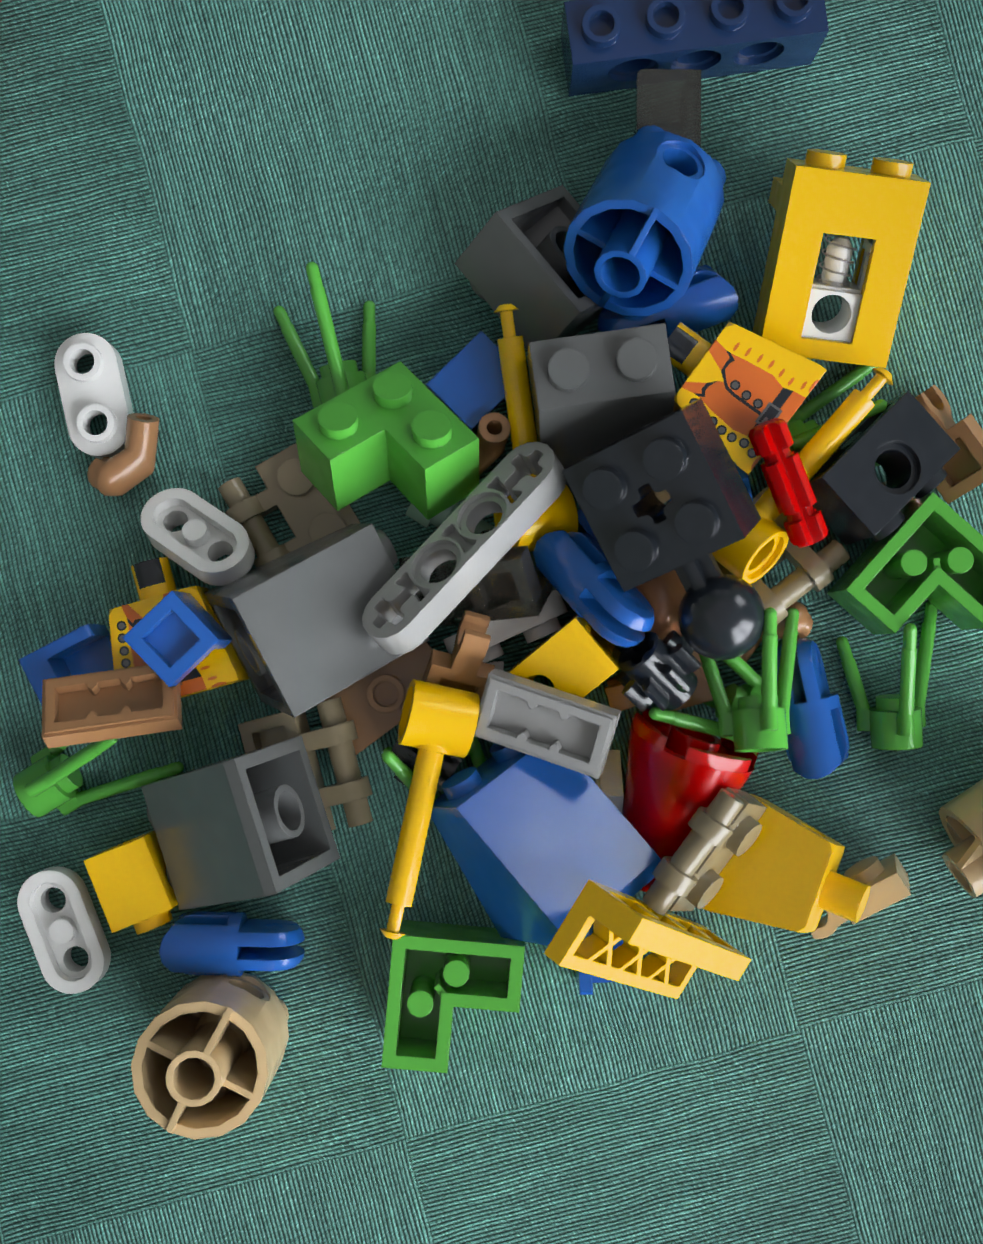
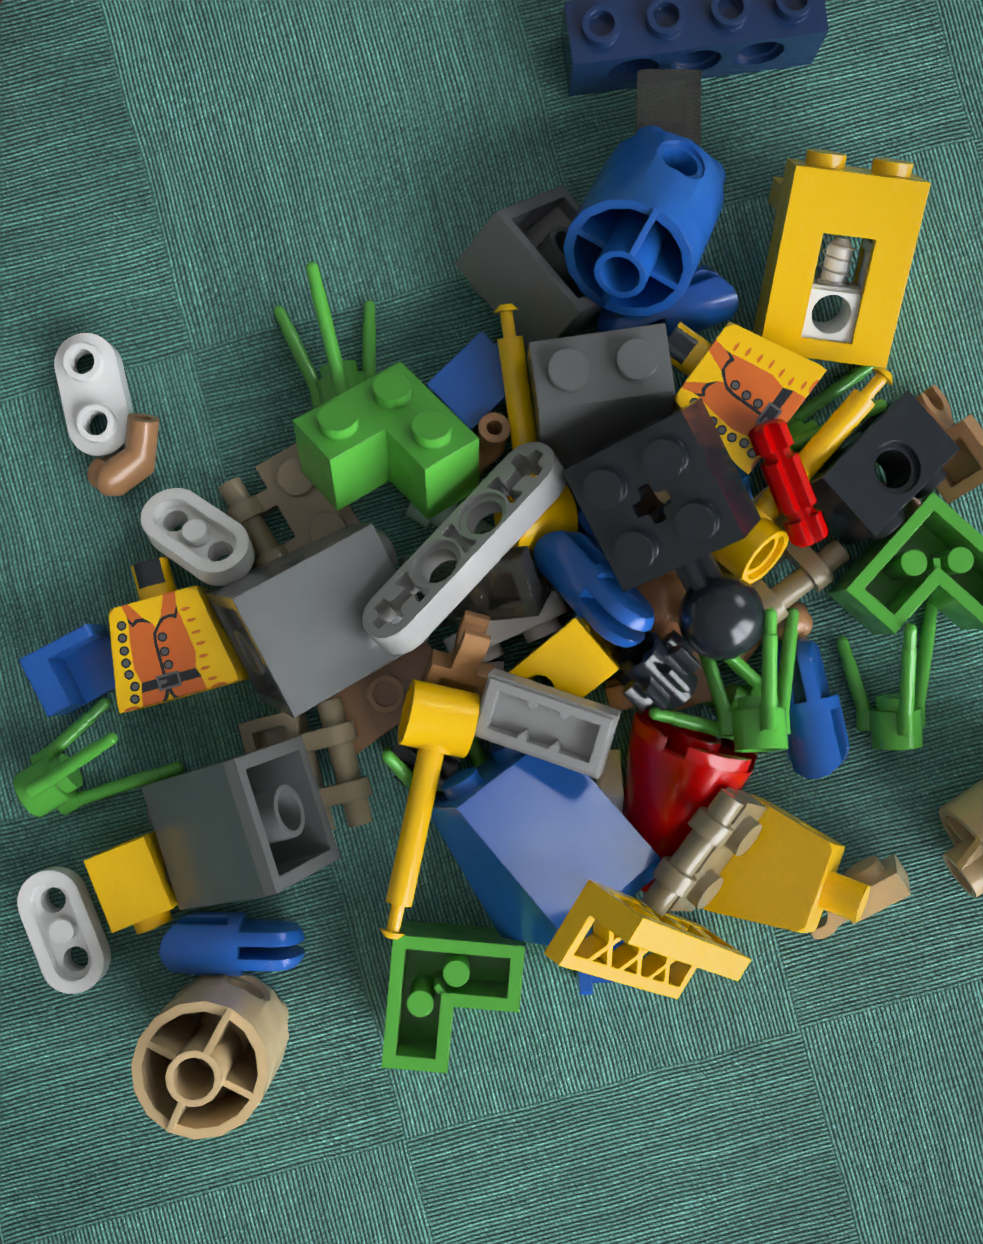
medium nougat plate [42,665,182,749] -> none
blue panel [122,591,233,687] -> none

